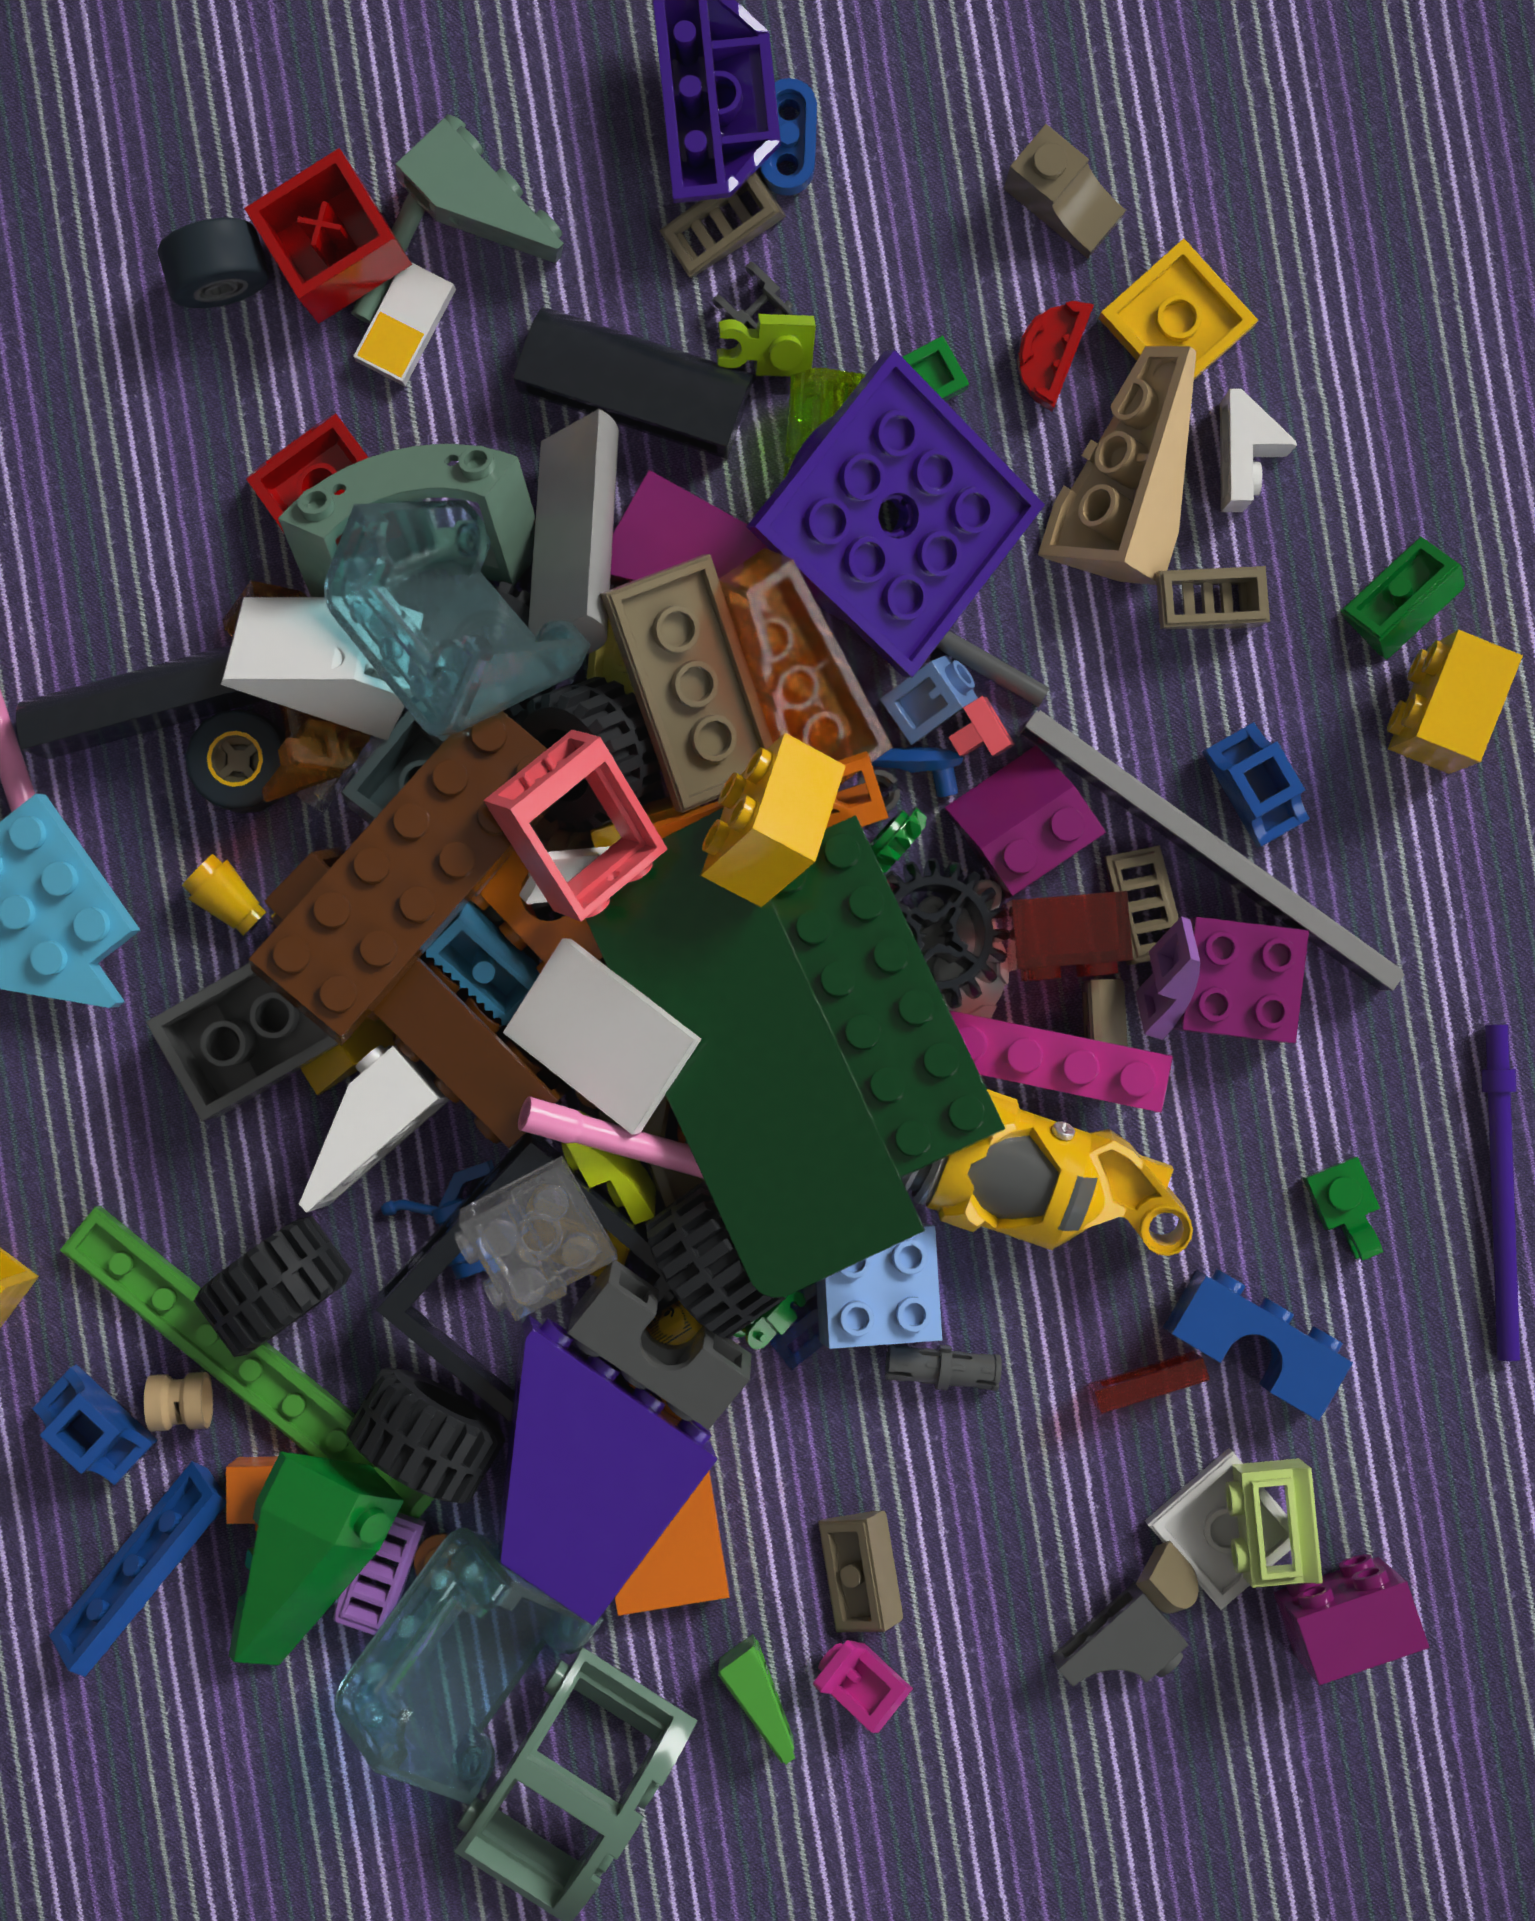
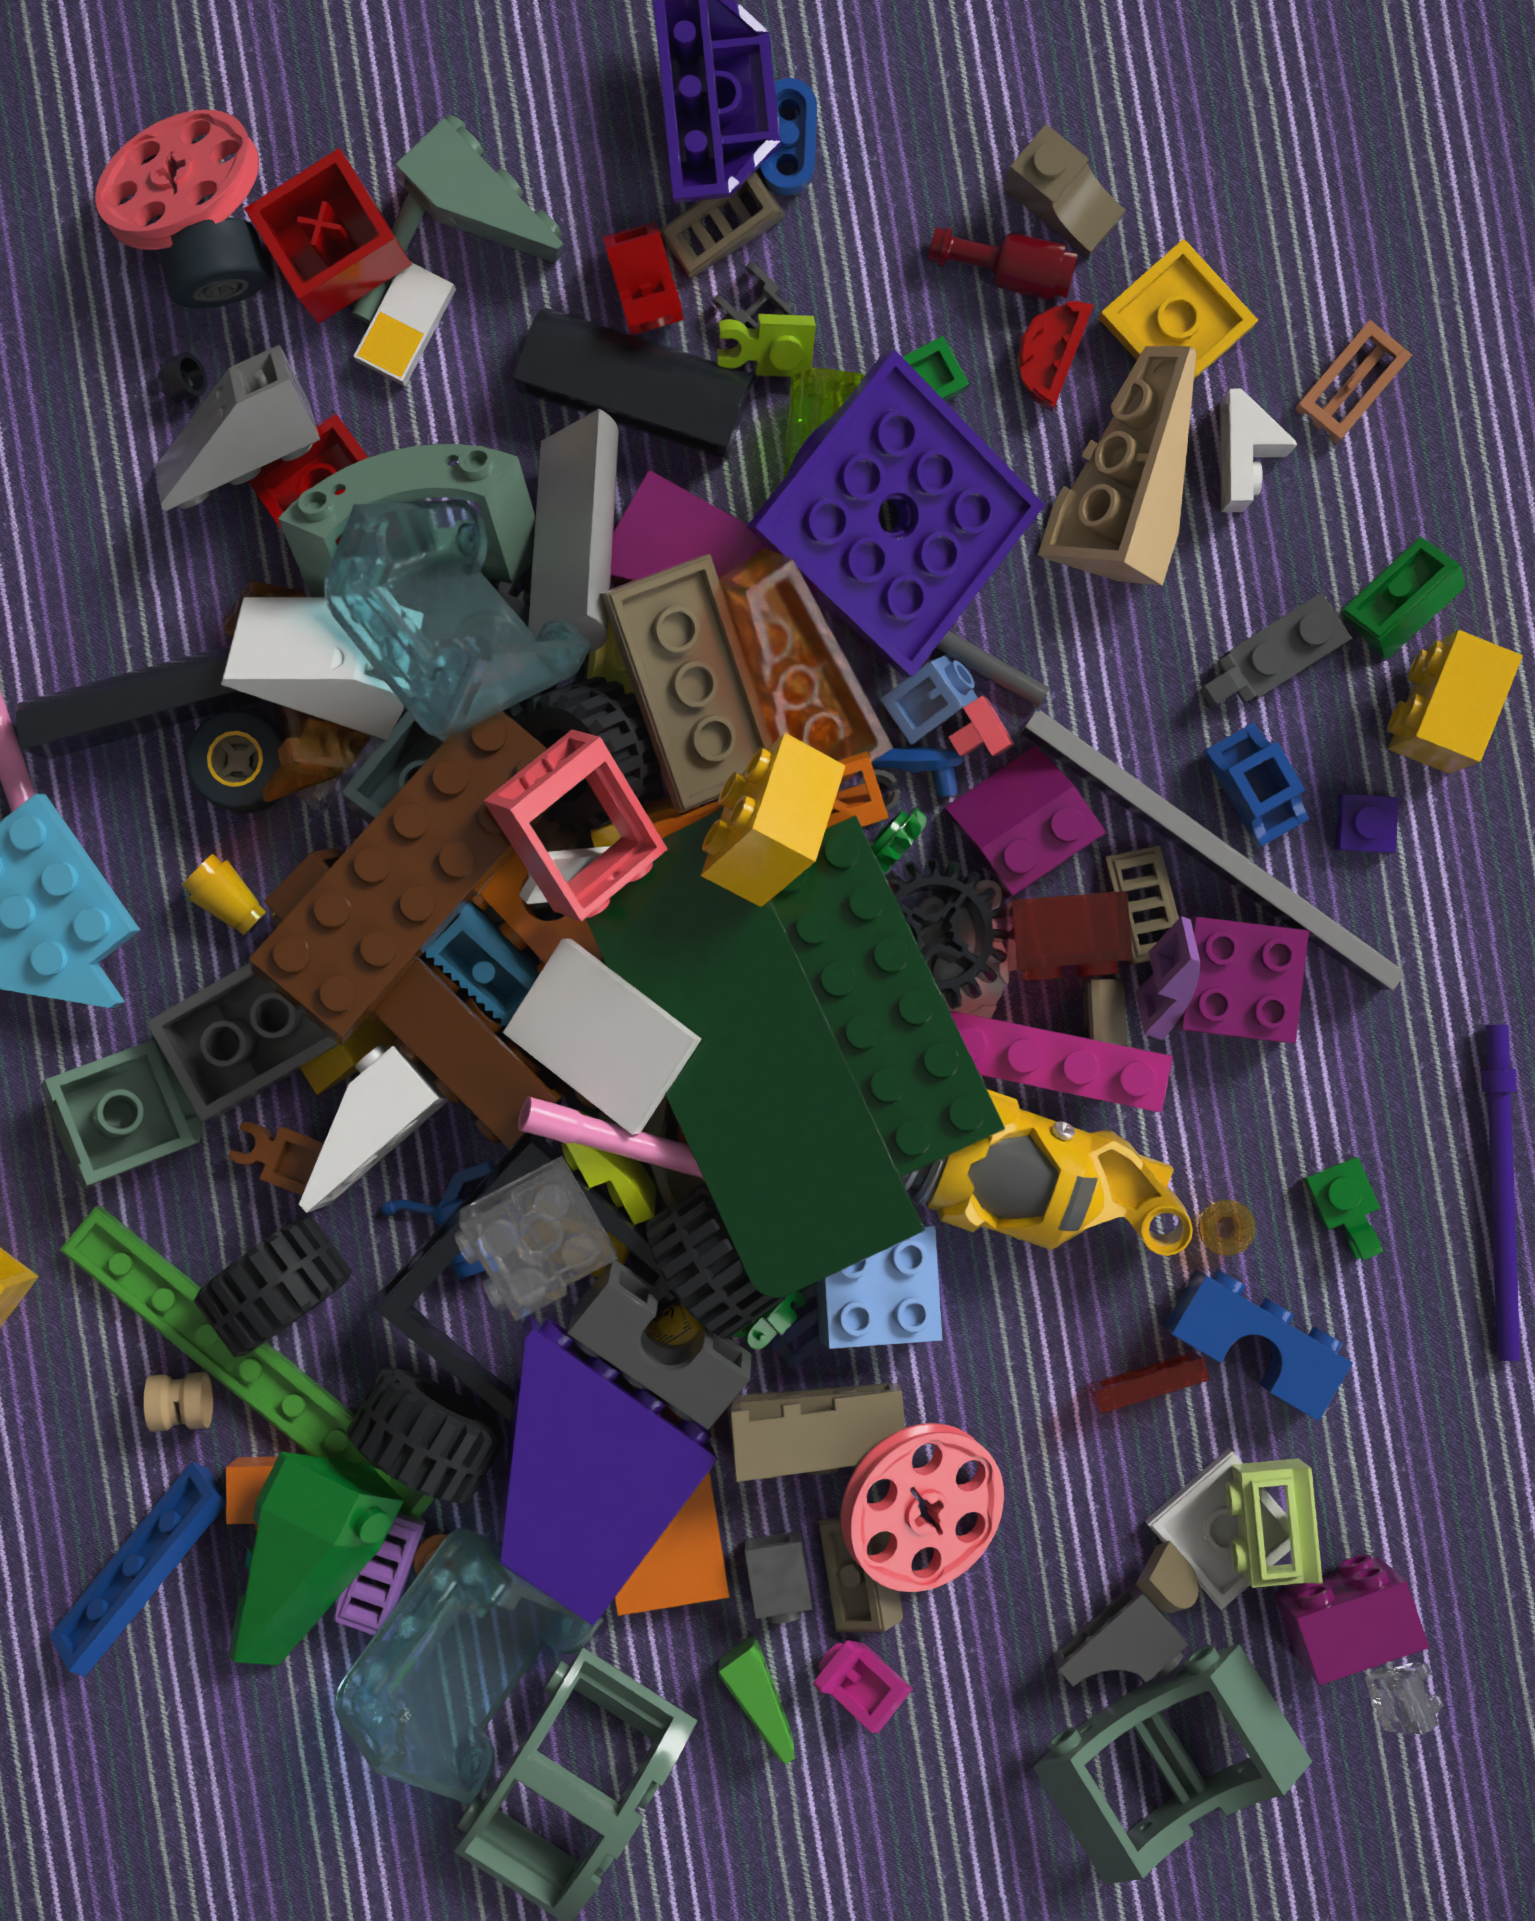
blue brick [32,1364,158,1485] -> none
dark grey pin [885,1344,1002,1391] -> none
dark tan slope [1155,566,1270,629] -> none
none -> sand green slope [41,1039,204,1189]
none -> coral wedge [95,110,259,250]
none -> light grey slope [156,344,320,511]
none -> black hinge [157,352,207,402]
none -> dark orange plate [229,1122,324,1195]
none -> red brick [602,221,684,335]
none -> dark tan wedge [731,1382,905,1482]
none -> flat silver brick [745,1530,812,1624]
none -> coral wedge [840,1423,1004,1592]
none -> dark red piece [928,227,1078,301]
none -> sand green window [1033,1644,1312,1884]
none -> clear yellow plate [1198,1199,1256,1256]
none -> dark grey hinge [1199,592,1352,709]
none -> nougat tile [1295,320,1412,444]
none -> dark purple plate [1335,794,1399,854]
none -> clear tile [1365,1662,1444,1735]

